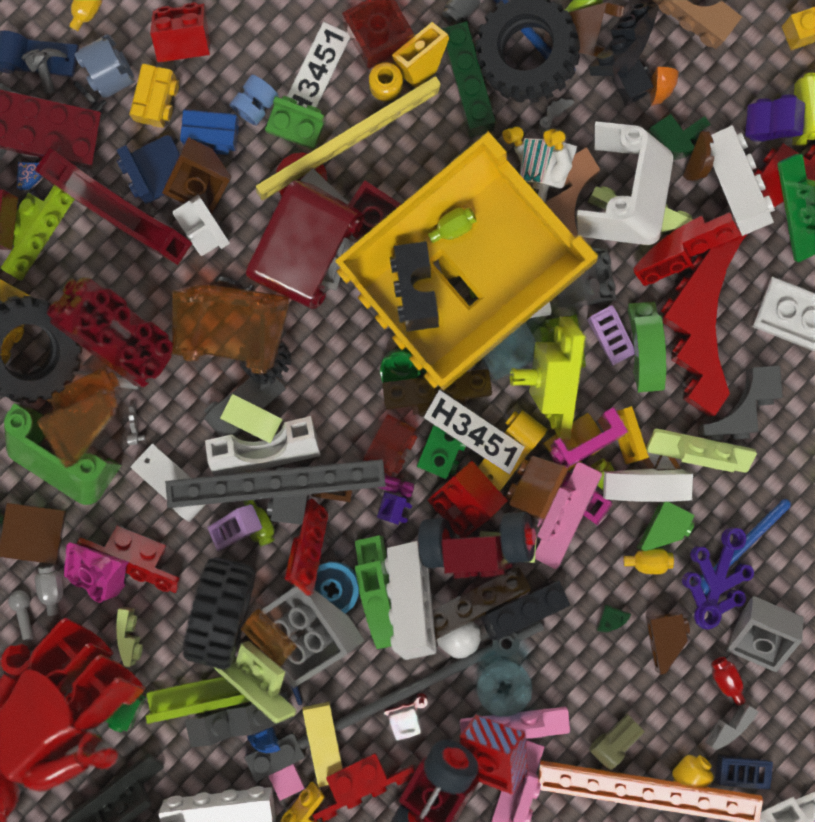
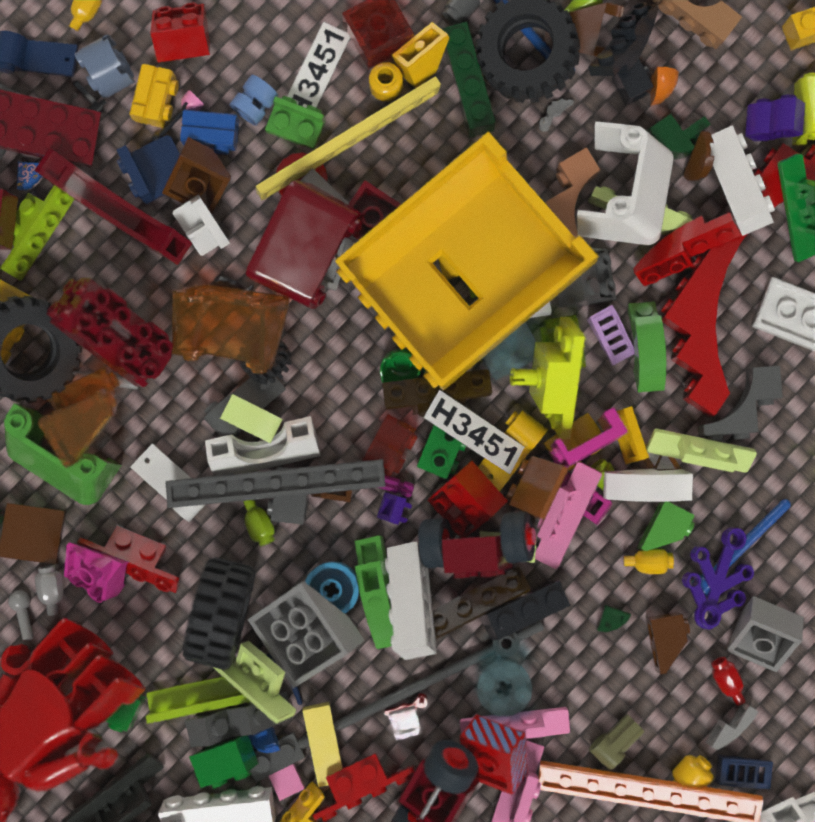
dark grey plant [21,48,67,94] -> none
yellowish green slope [116,607,143,667] -> none
light grey piece [127,401,146,445] -> none
lavender slope [207,505,262,551] -> none
clear orange tile [241,608,298,667] -> none
red bracket [285,498,328,596] -> none
black arch [390,241,439,332] -> none
lime plant [428,207,477,243] -> none
white hair [437,621,481,658] -> none
torso [502,127,577,202] -> none
none -> hinge [152,90,204,141]
none -> green brick [189,735,259,788]

